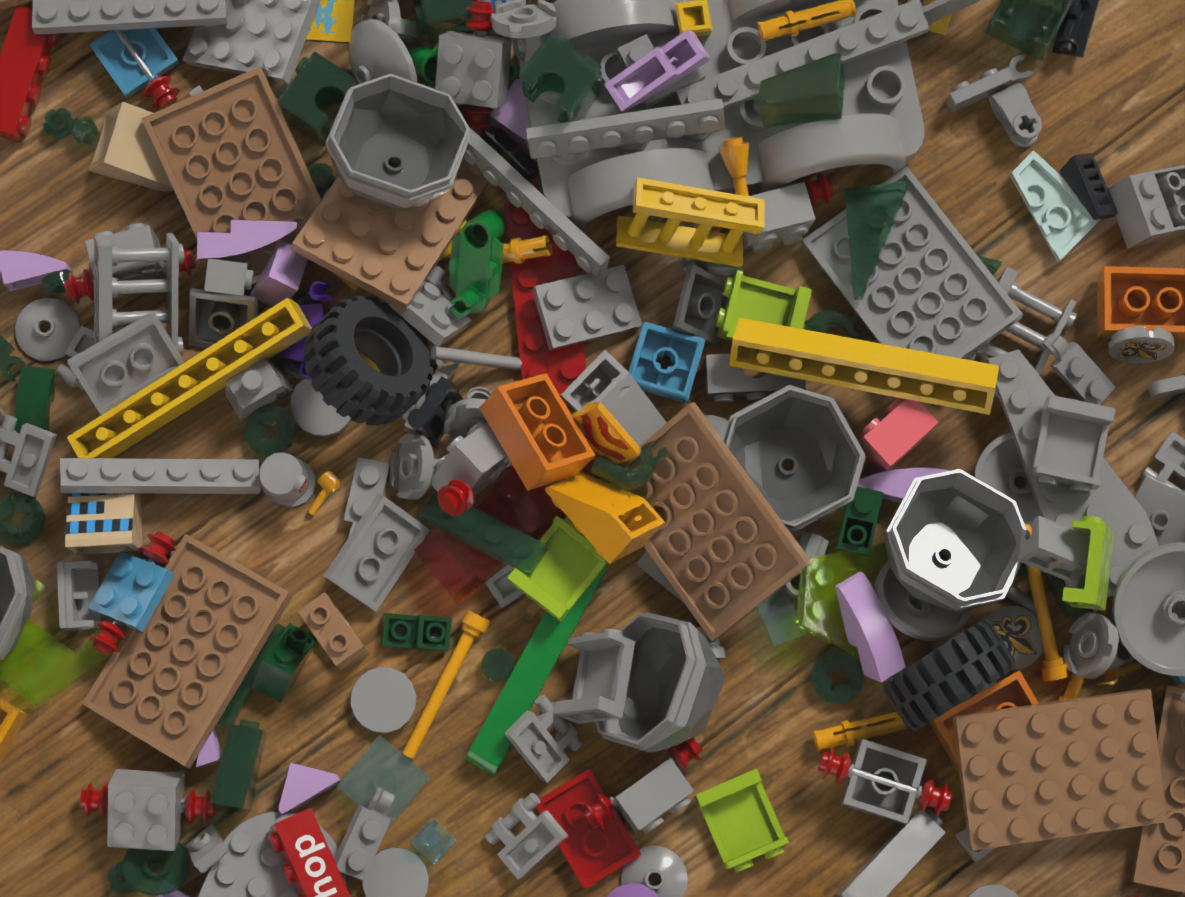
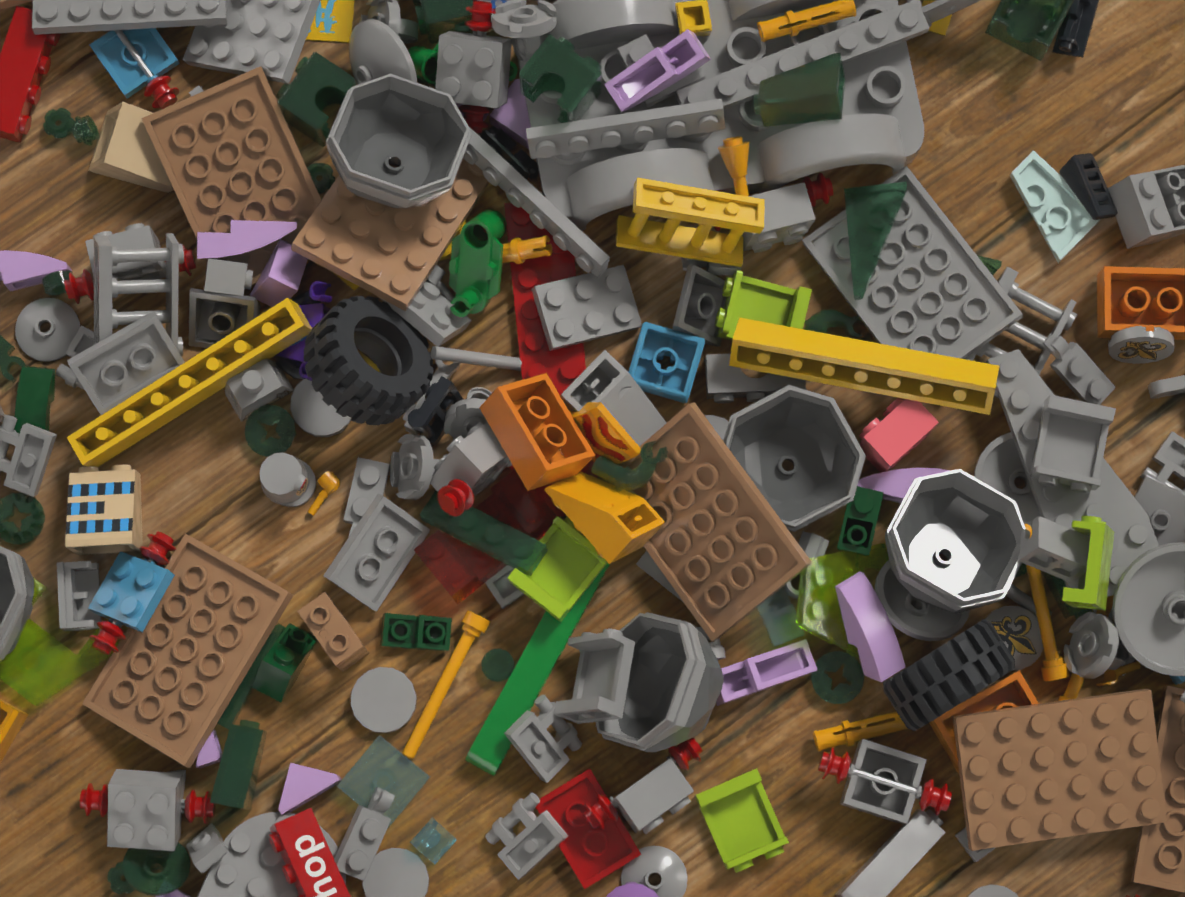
light grey plate [59,458,261,494] -> none
light grey plate [946,55,1032,113] -> none
light grey piece [989,82,1042,148] -> none
none -> lavender slope [716,639,817,706]

